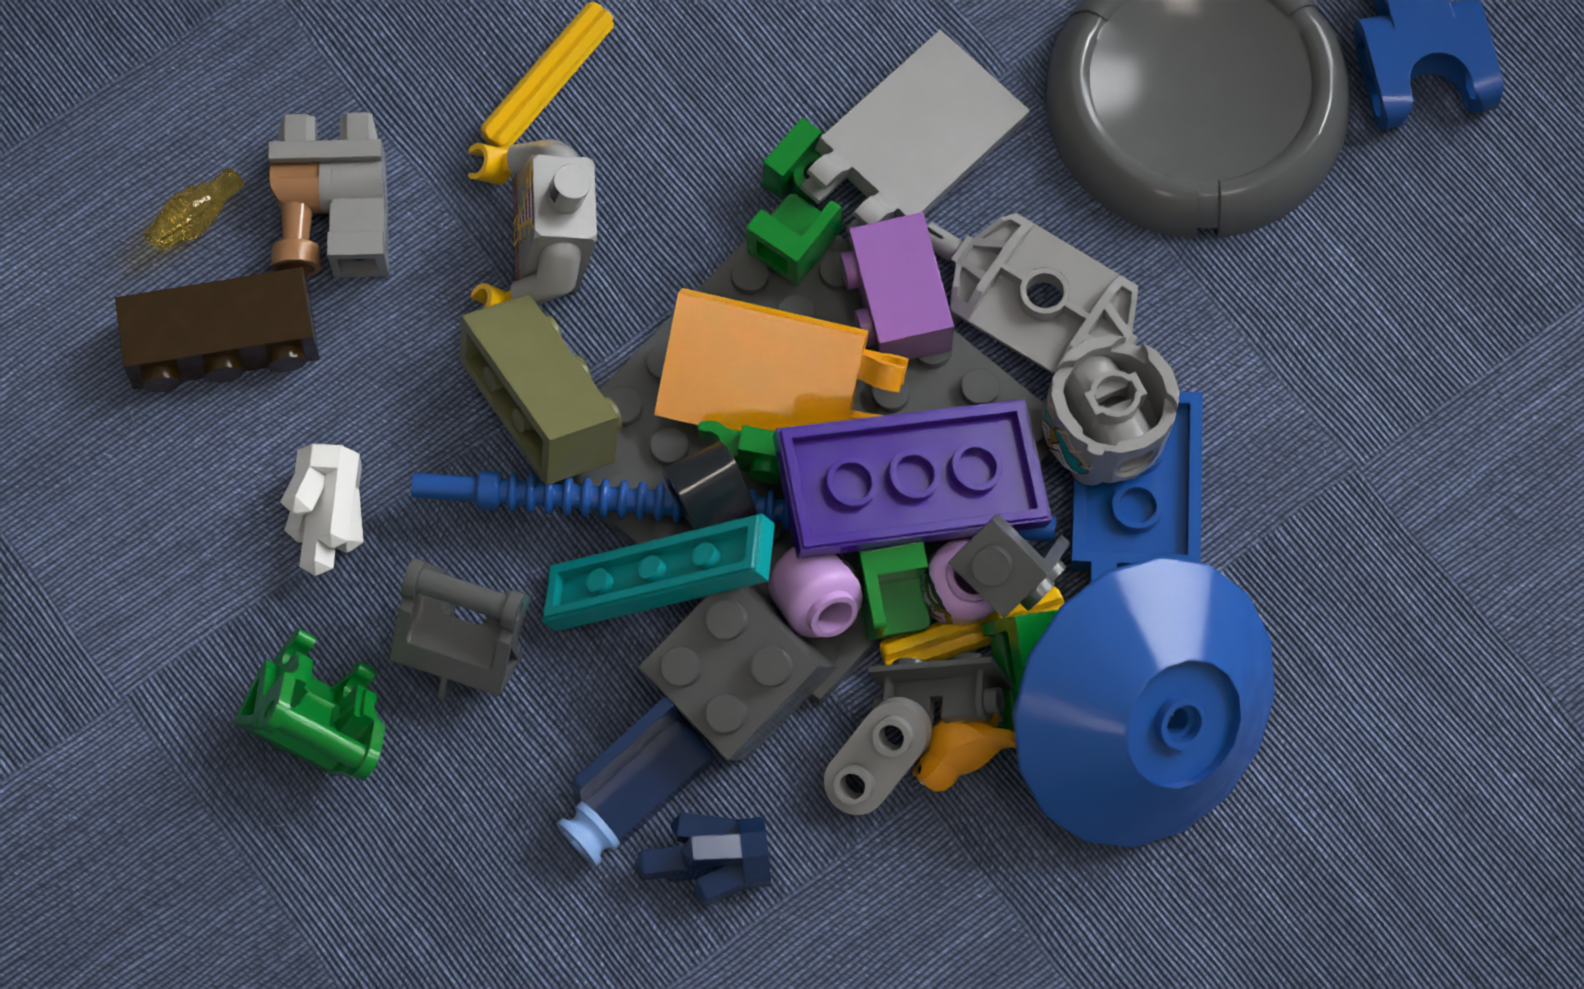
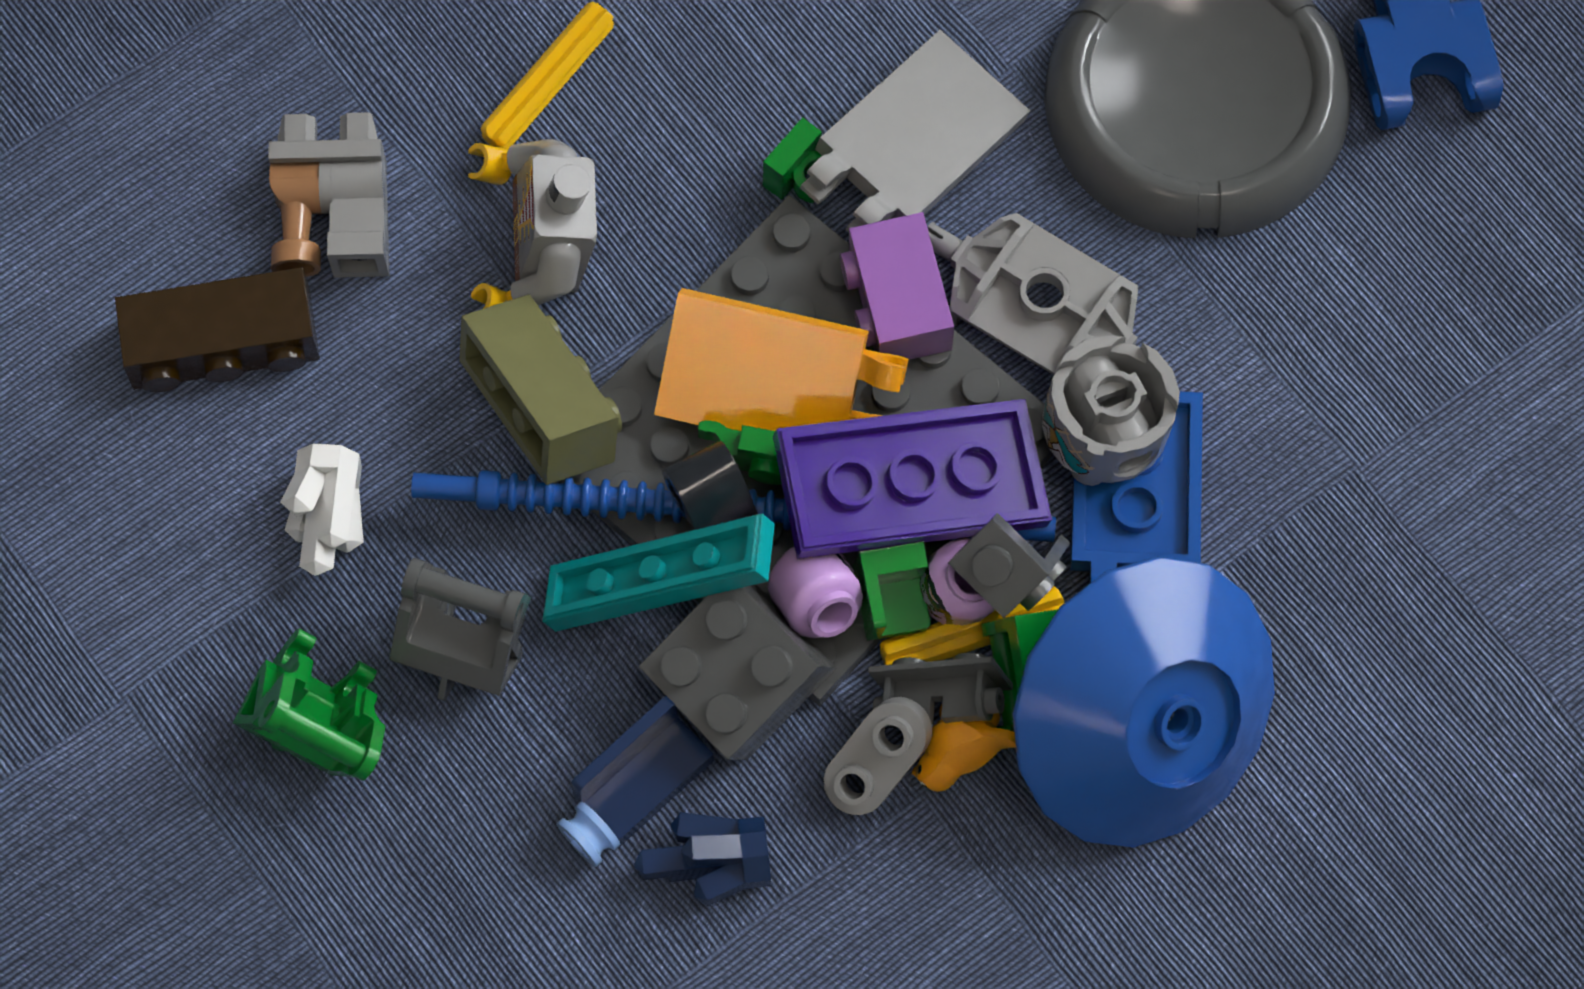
clear yellow piece [143,167,244,251] -> none
green panel [746,194,842,286] -> none

